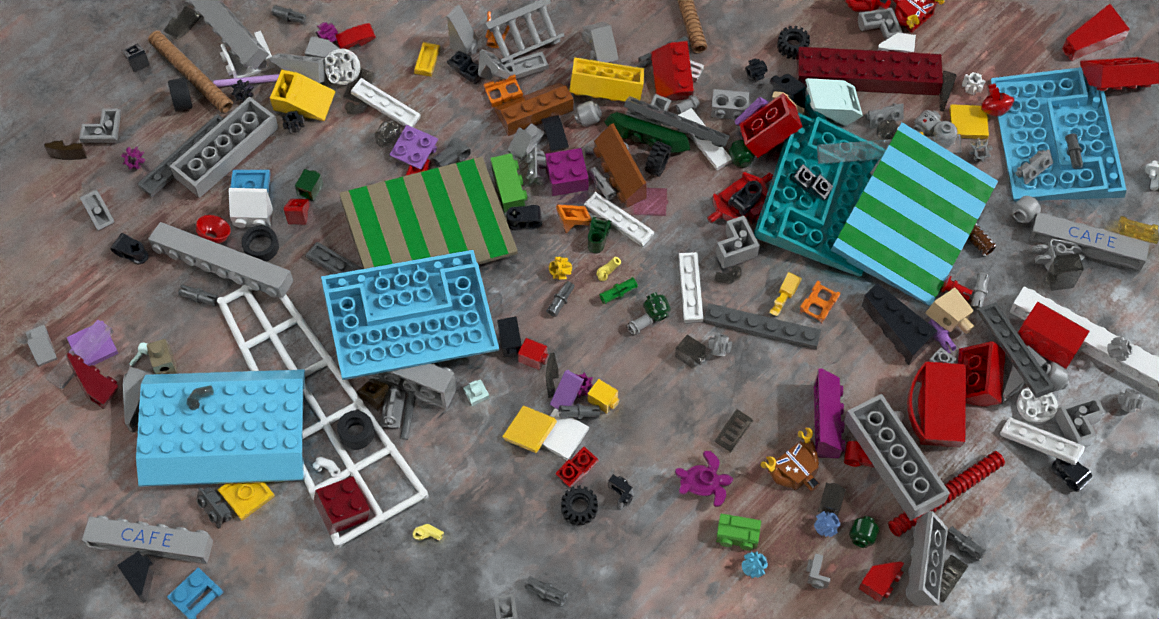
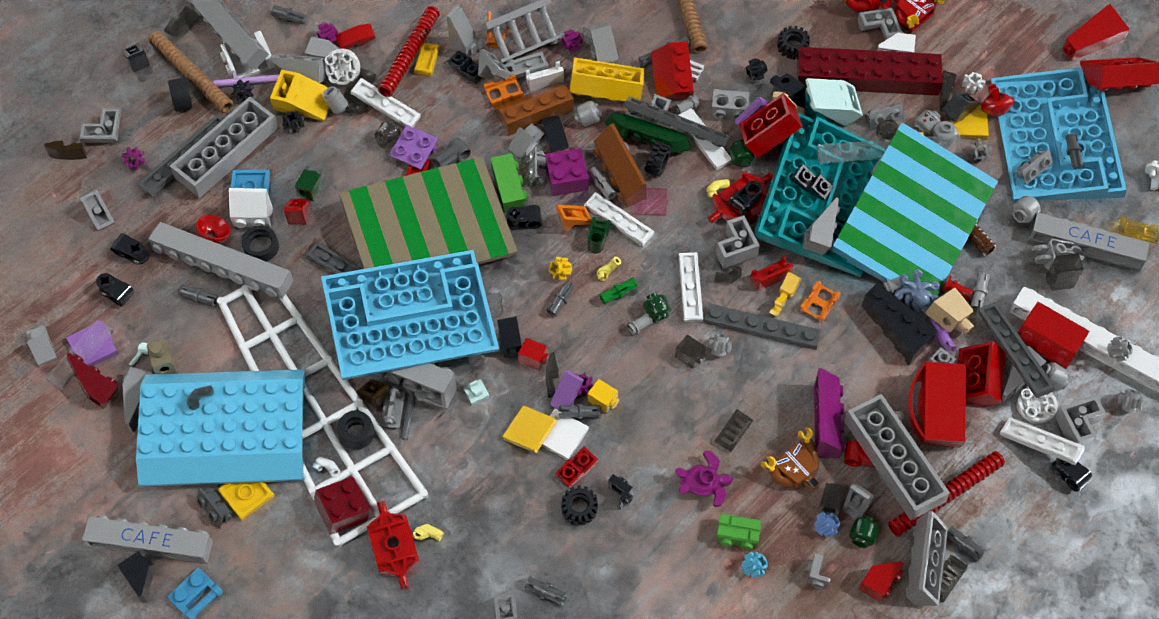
none -> black piece [96,273,135,307]
none -> light grey brick [323,86,348,113]
none -> red plate [367,500,419,590]
none -> red piece [378,6,440,97]
none -> white hinge [525,61,564,92]
none -> magenta gear [561,29,583,52]
none -> light yellow arm [706,179,730,198]
none -> red hinge [749,256,793,291]
none -> light grey slope [802,198,840,255]
none -> light grey slope [842,484,875,519]
none -> light grey pin [883,274,906,294]
none -> sand blue animal [894,269,940,315]
none -> black slope [943,92,980,121]

